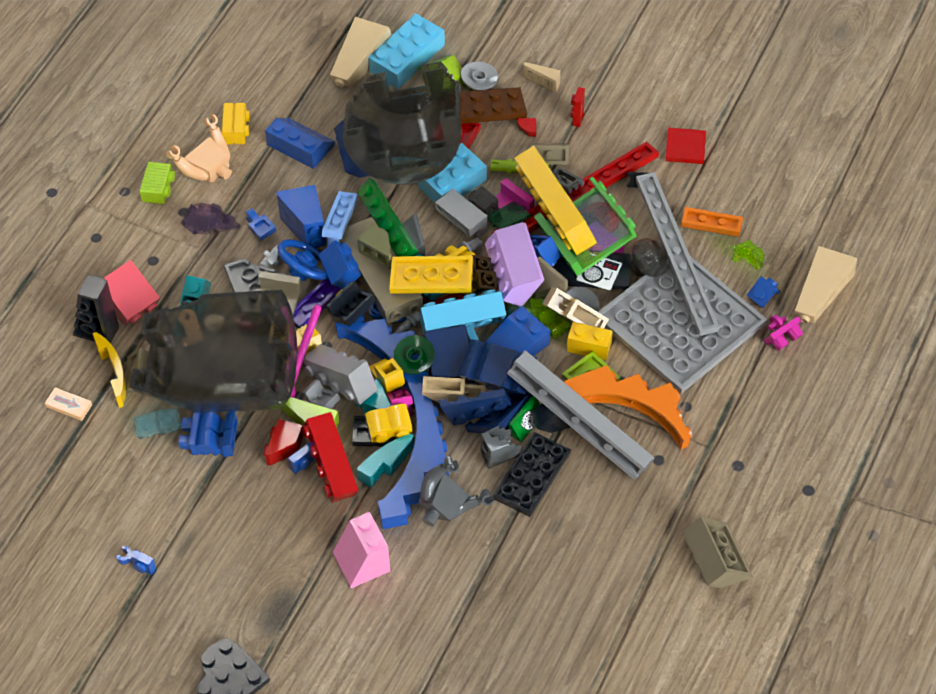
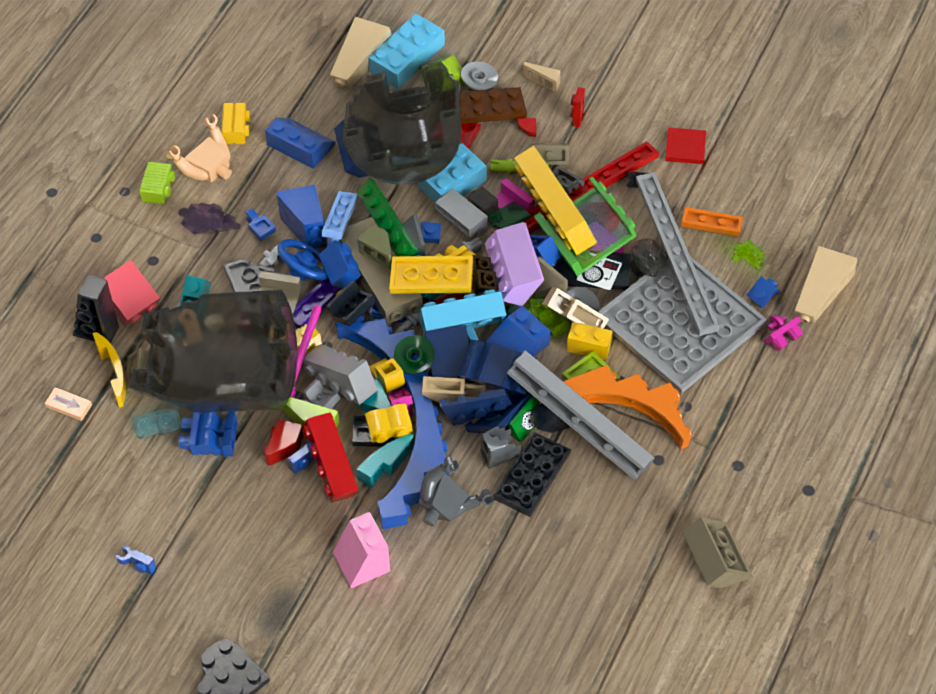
none -> blue plate [420,222,441,244]

